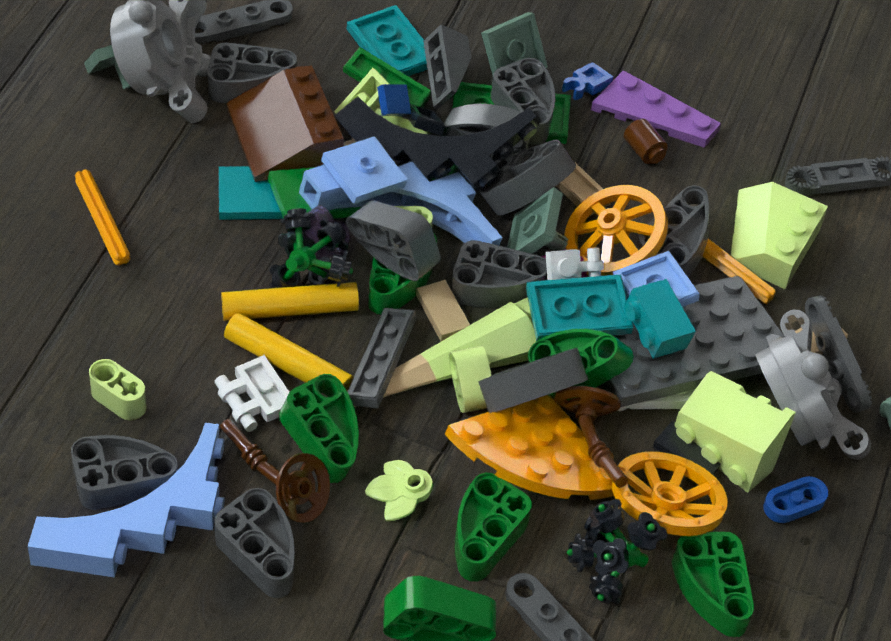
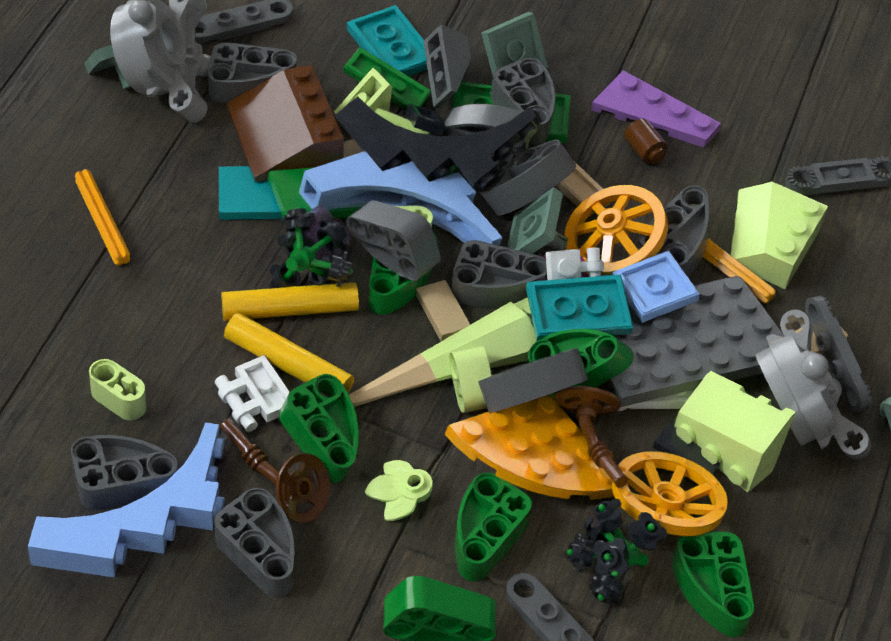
light blue plate [321,136,408,204] -> none
dark grey tile [348,308,416,408] -> none
blue tile [377,84,411,116] -> none
blue plate [562,62,614,100] -> none
teal brick [624,279,696,359] -> none
blue plate [763,476,828,523] -> none

